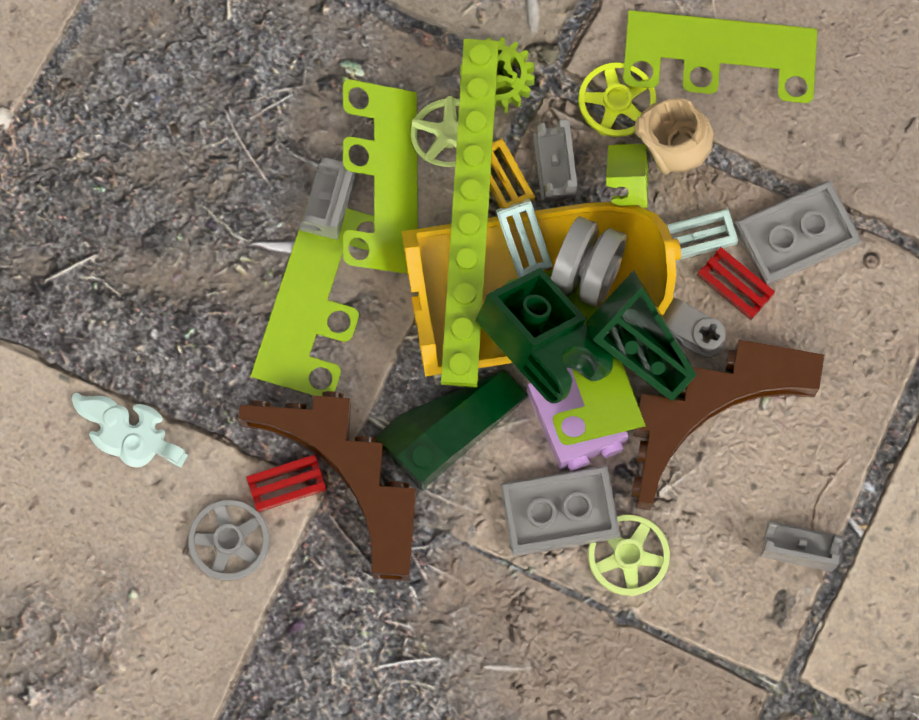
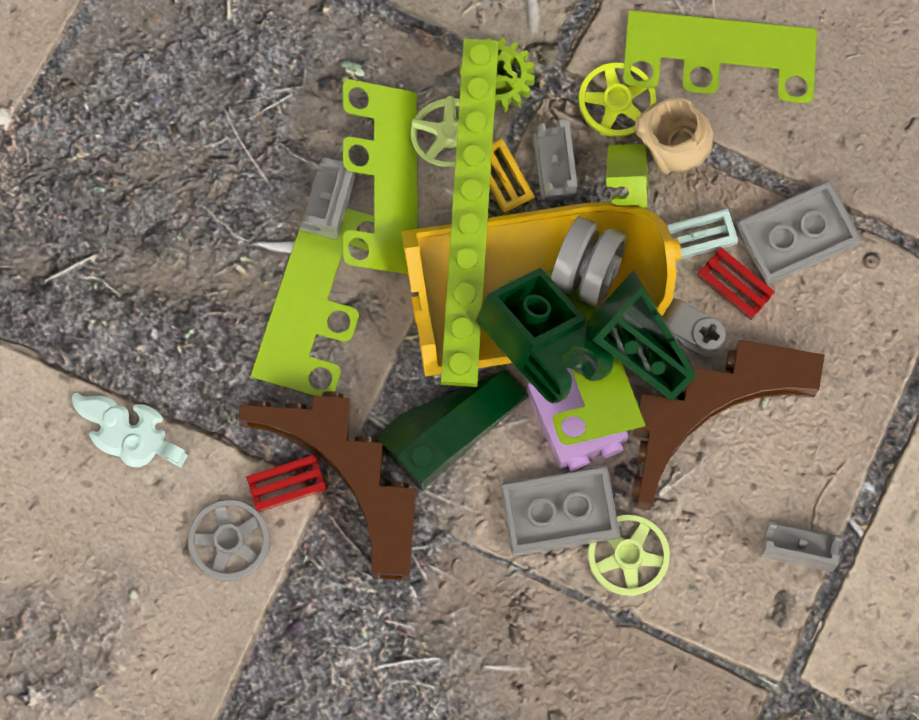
light aqua tile [496,199,553,278] -> none

